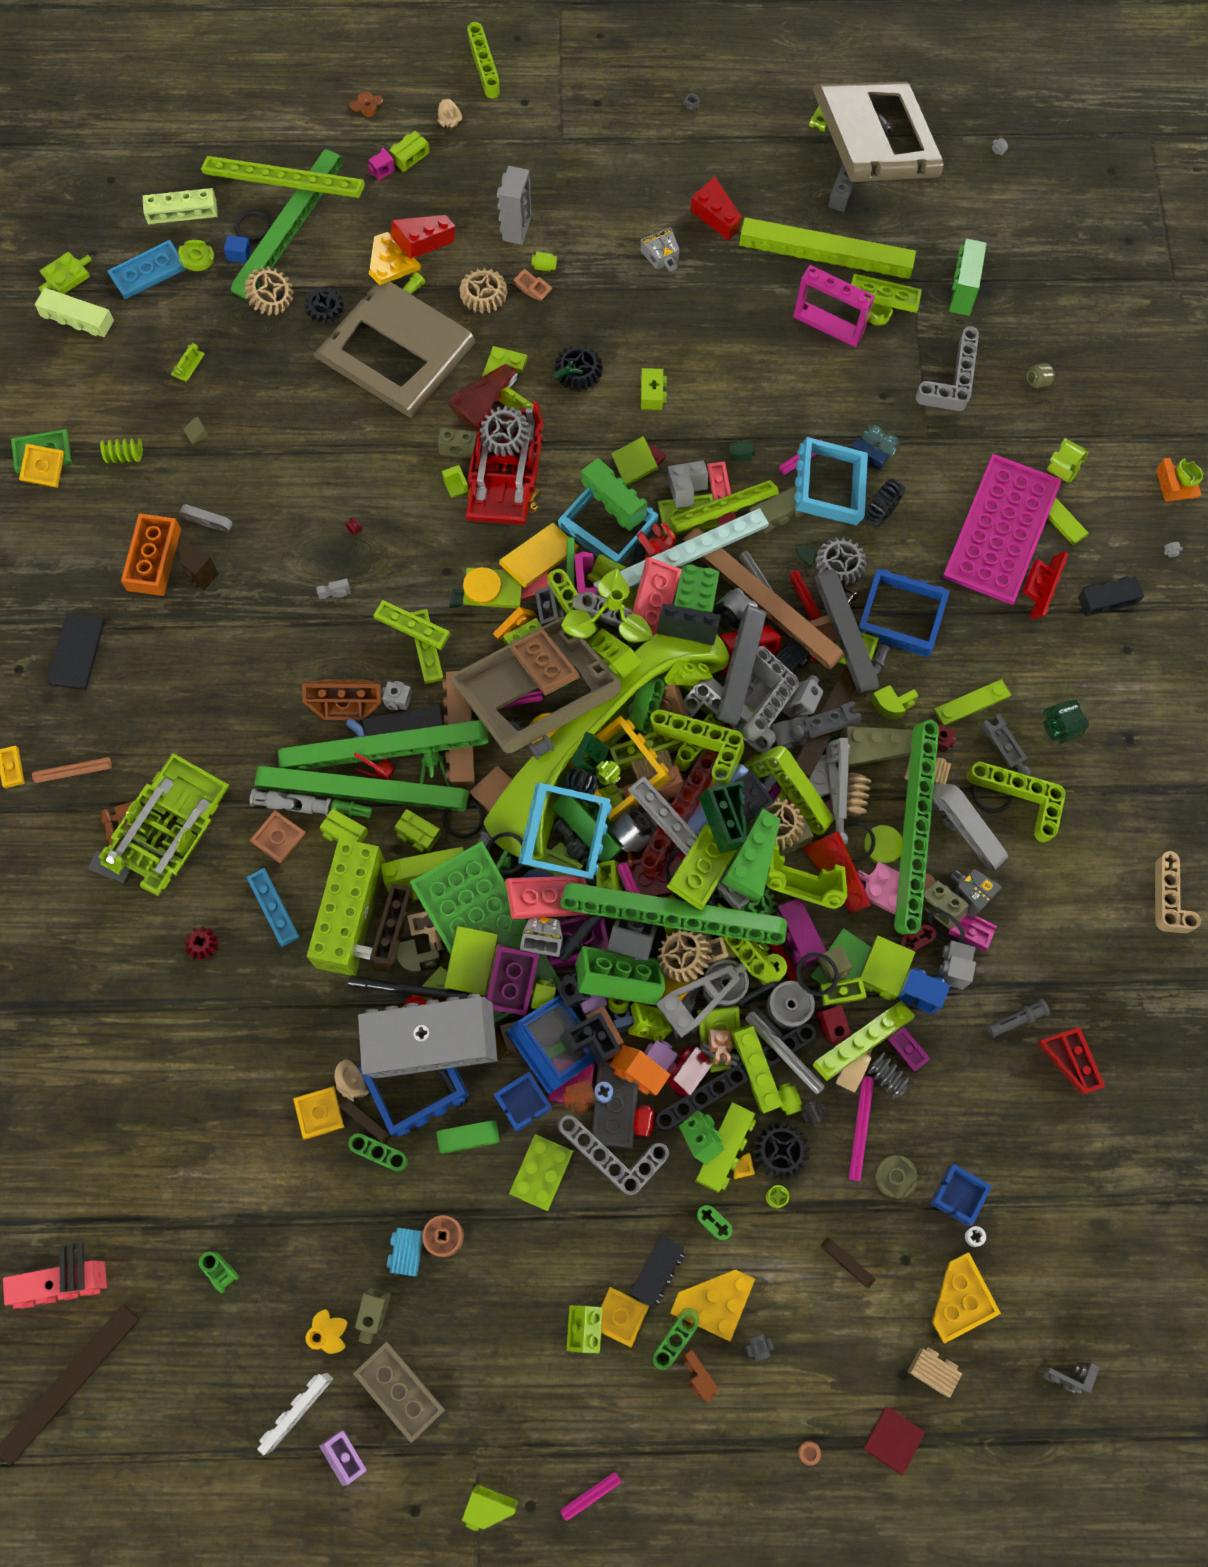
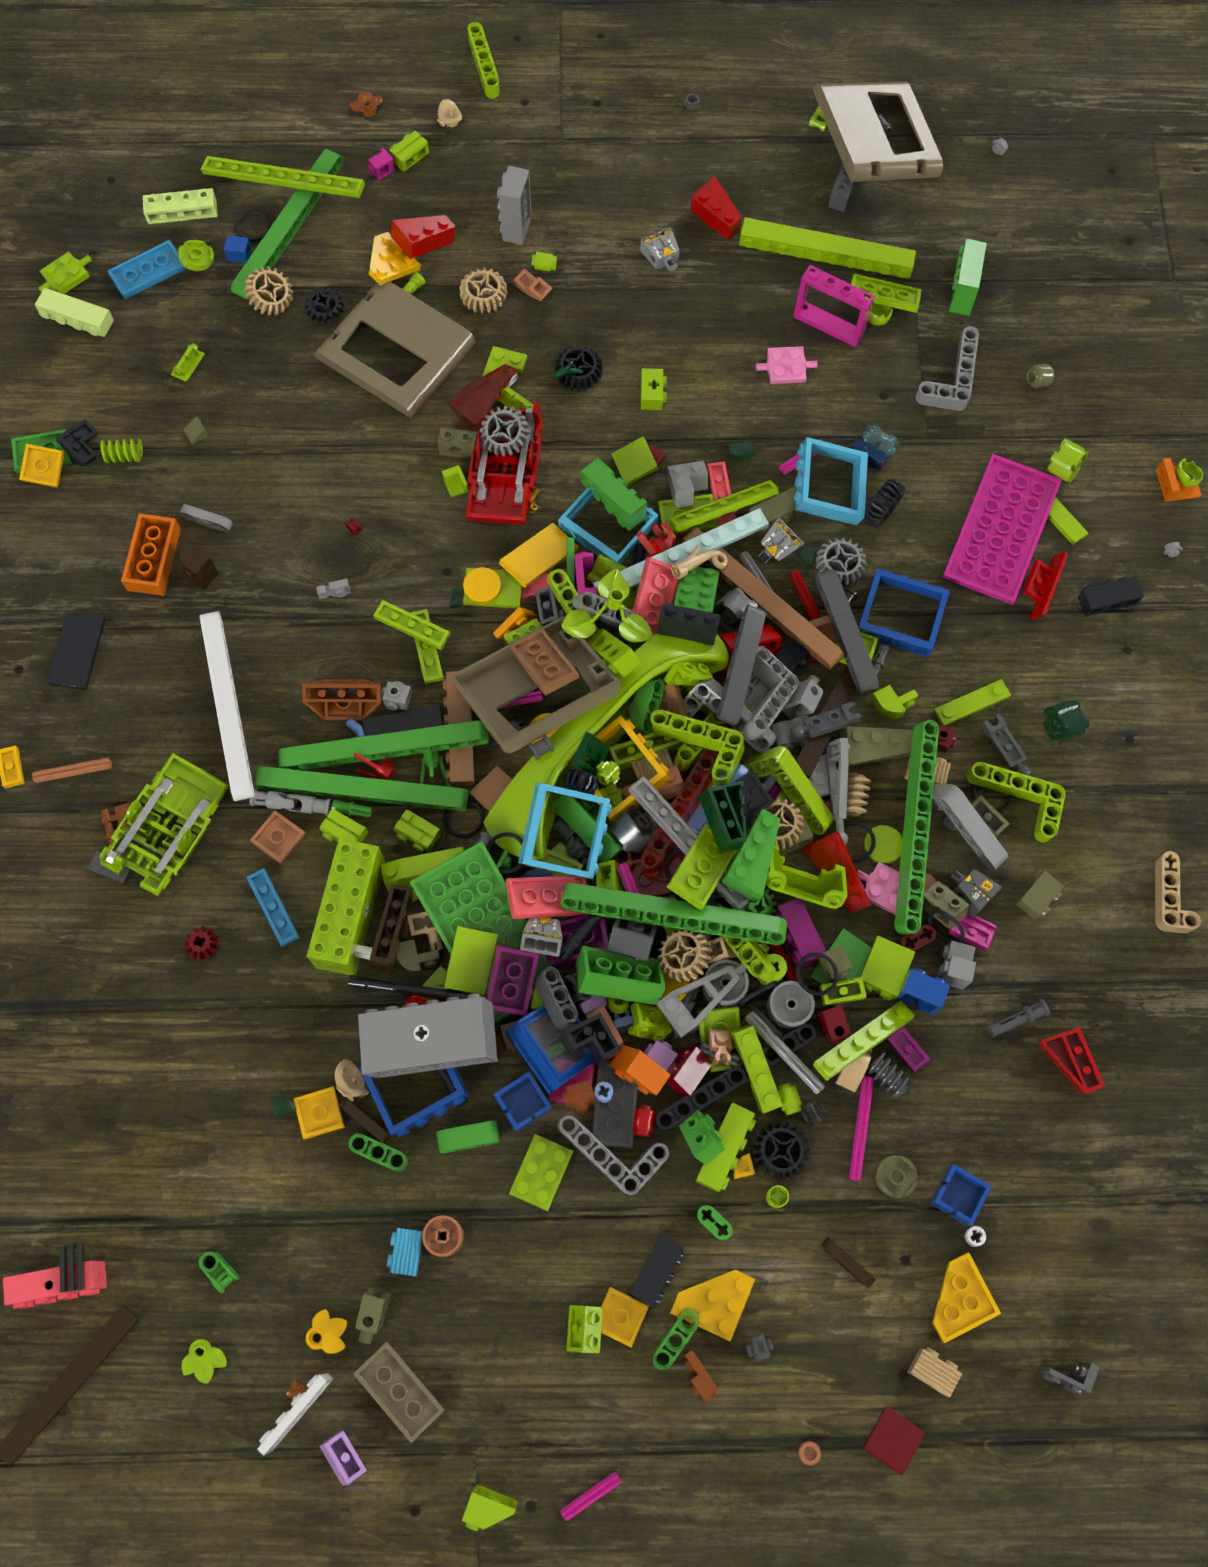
none -> black plate [56,419,98,467]
none -> lime plate [181,1339,227,1384]
none -> white beam [200,611,255,801]
none -> clear green tile [270,1096,297,1117]
none -> clear orange bush [285,1379,306,1401]
none -> dark grey beam [535,967,578,1030]
none -> tan plant [671,546,728,579]
none -> bright pink plate [756,346,817,384]
none -> torso [758,518,804,563]
none -> olive brick [971,794,1010,837]
none -> olive brick [1016,870,1064,920]

